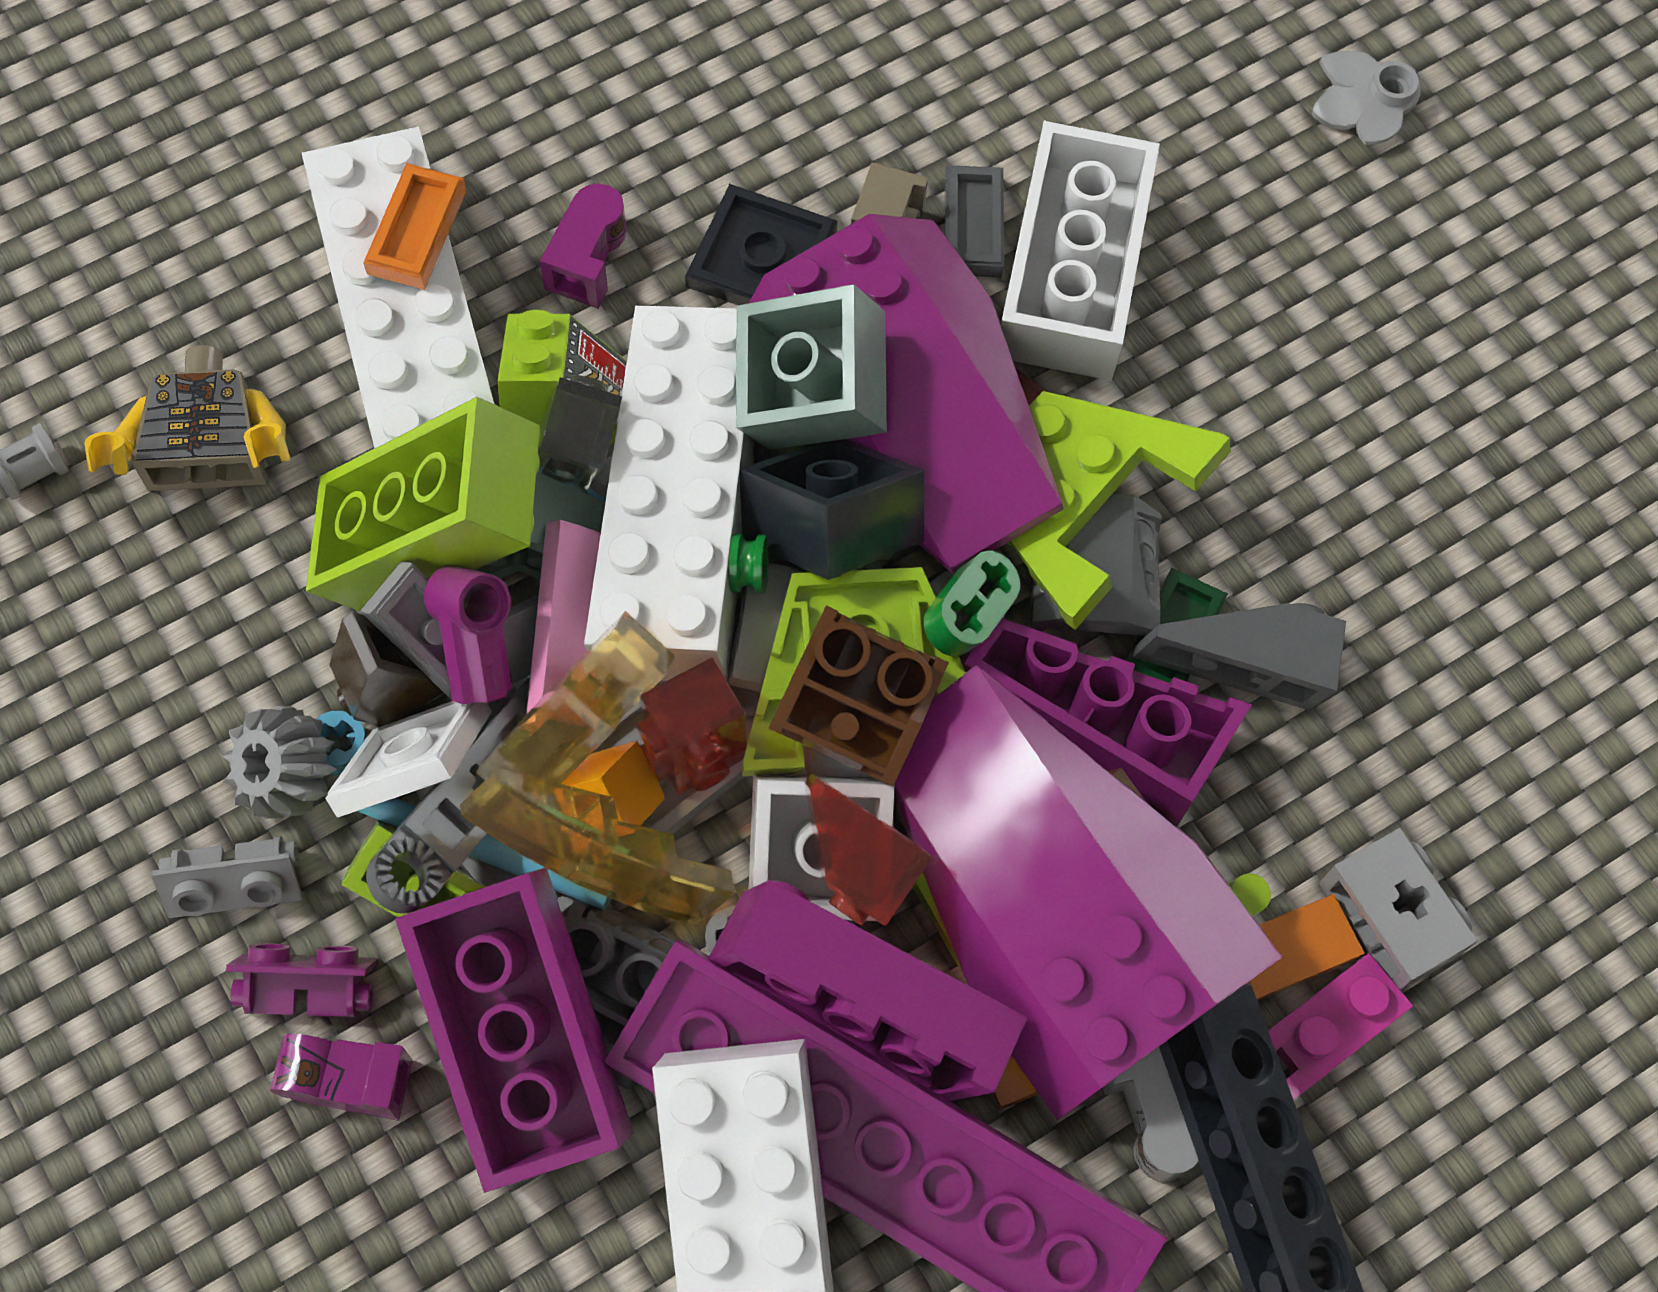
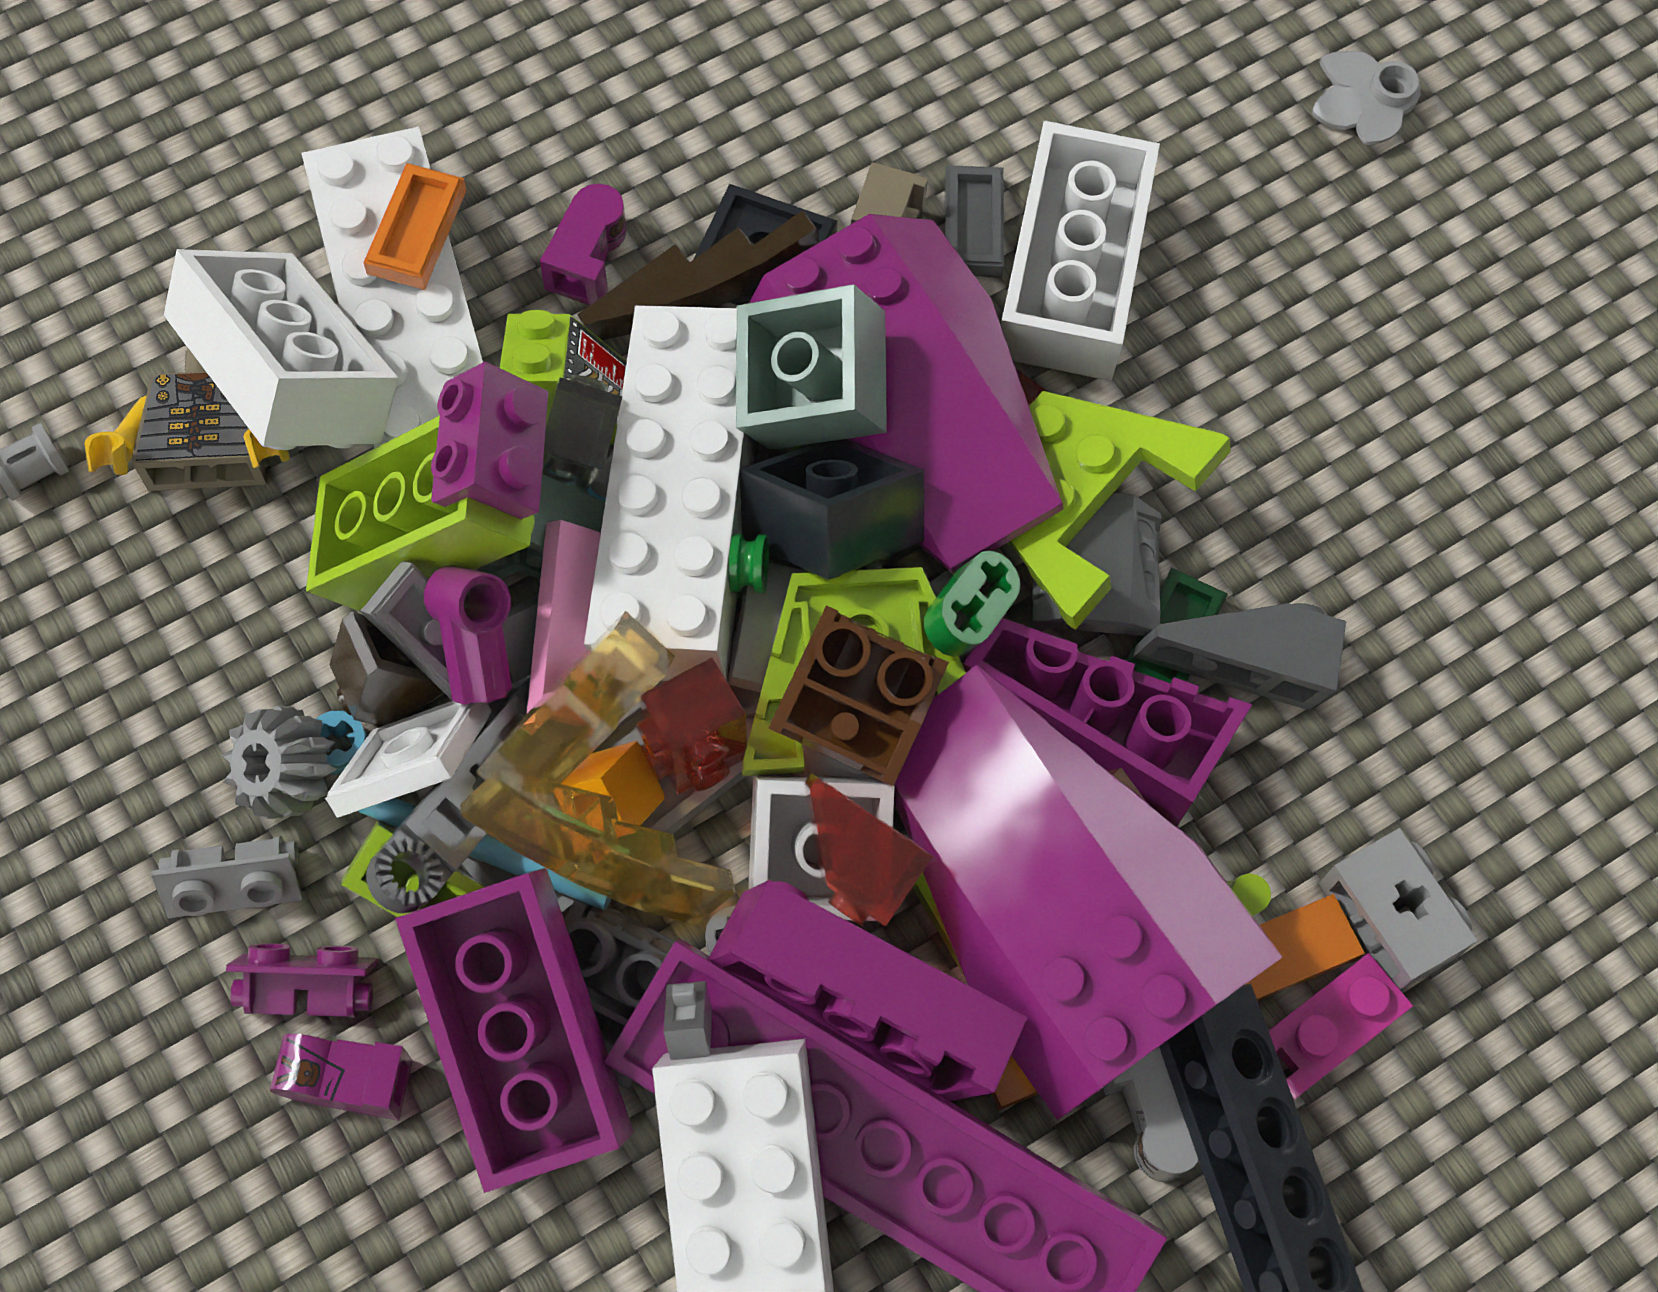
none -> white brick [164,249,398,450]
none -> magenta bracket [431,361,549,520]
none -> dark brown slope [577,210,819,340]
none -> flat silver piece [664,981,712,1060]

